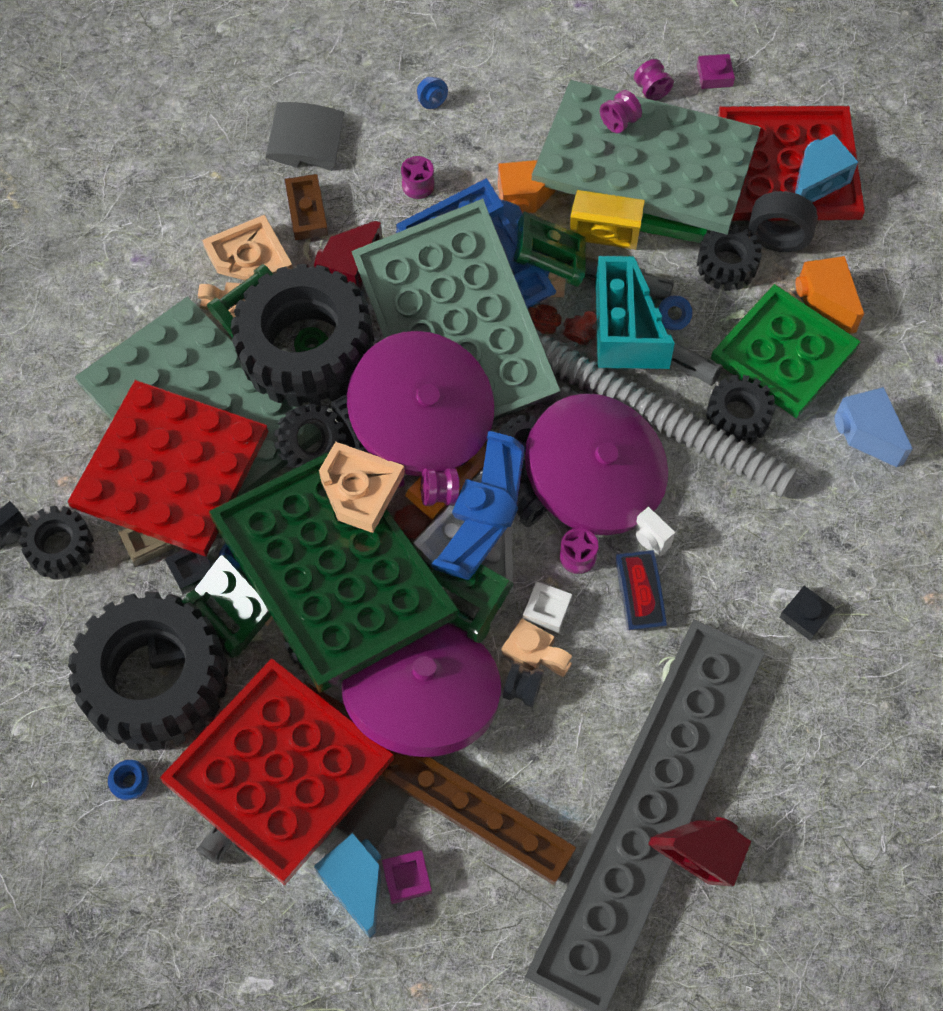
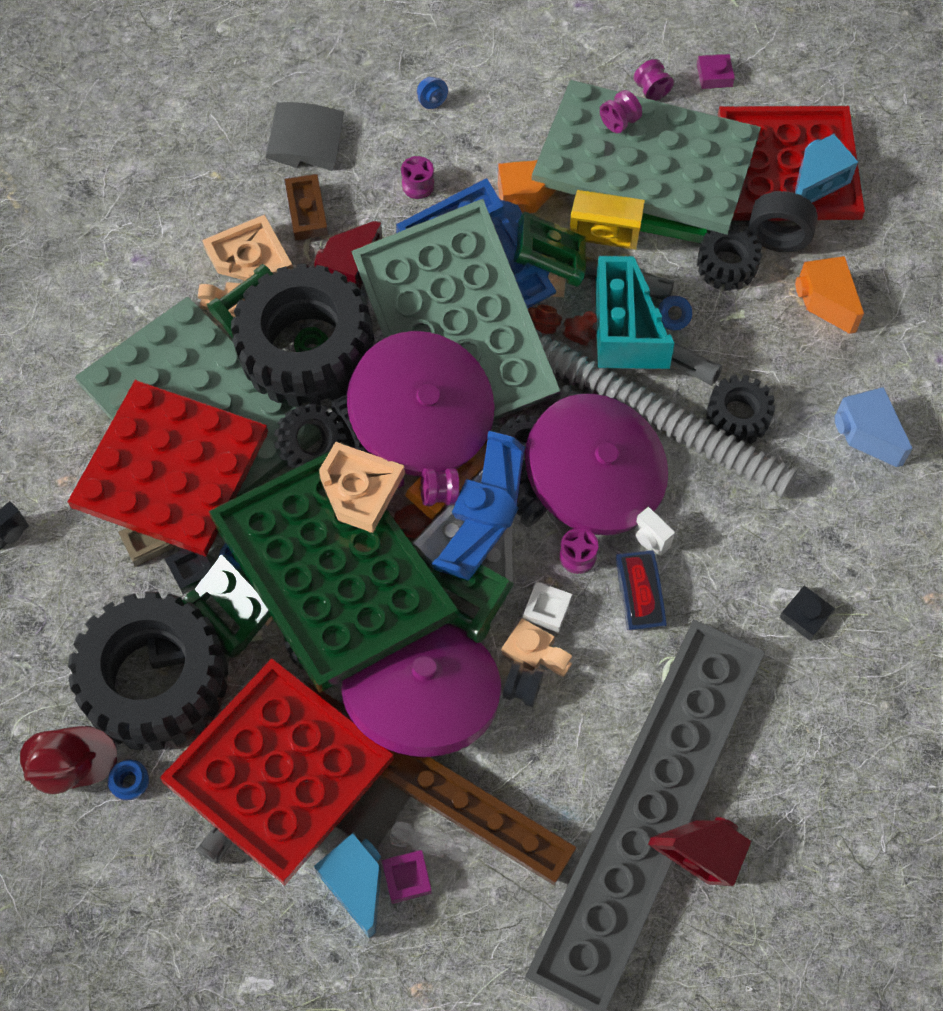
black tyre [19,506,94,579] -> none
green plate [710,284,861,419] -> none
none -> dark red piece [20,726,117,795]
none -> clear axle [390,821,471,862]

